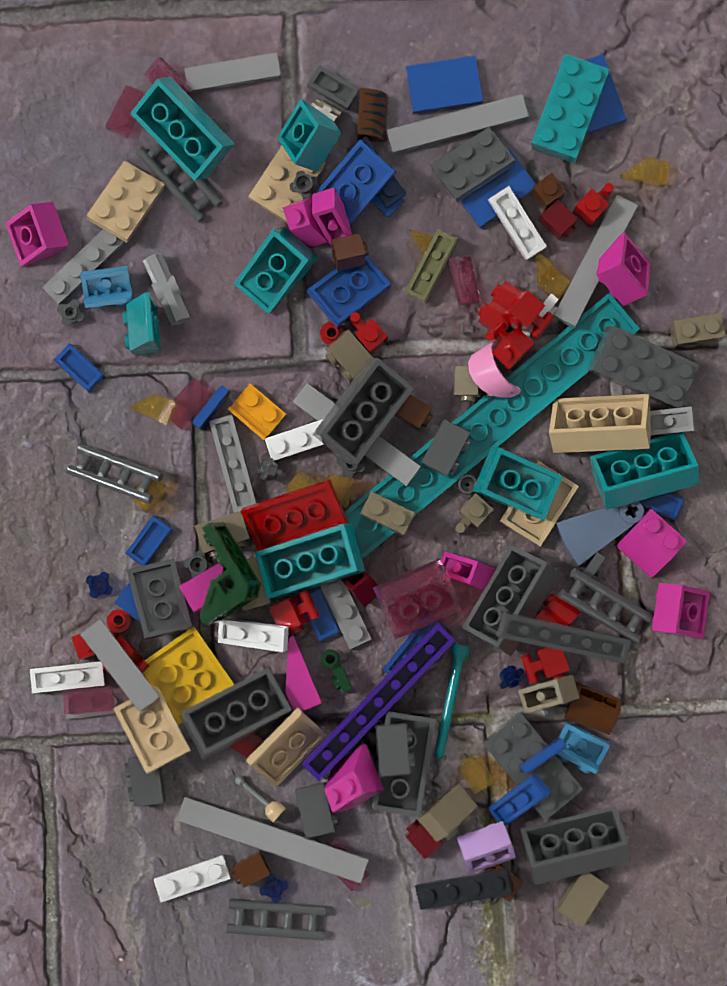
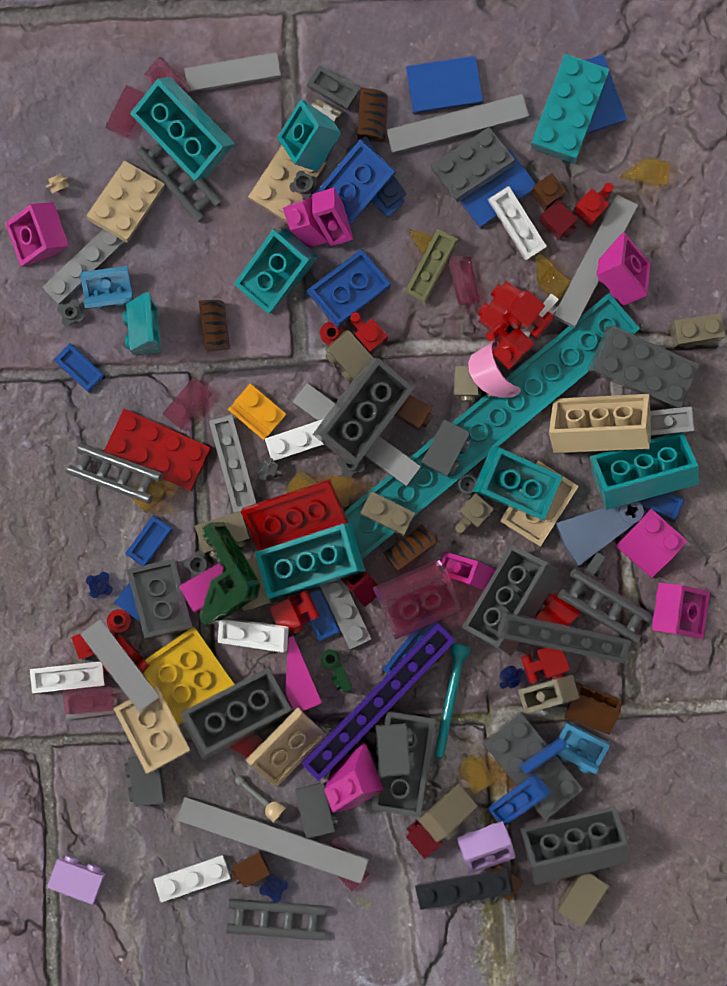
clear yellow slope [130,394,178,426] -> none
light grey piece [143,253,190,326] -> none
blue tile [193,385,231,430] -> none
reddish brown brick [331,234,369,272] -> none
none -> tan plate [46,174,69,193]
none -> lavender brick [47,855,106,905]
none -> red plate [104,409,211,491]
none -> reddish brown brick [199,300,230,352]
none -> reddish brown brick [383,524,436,572]

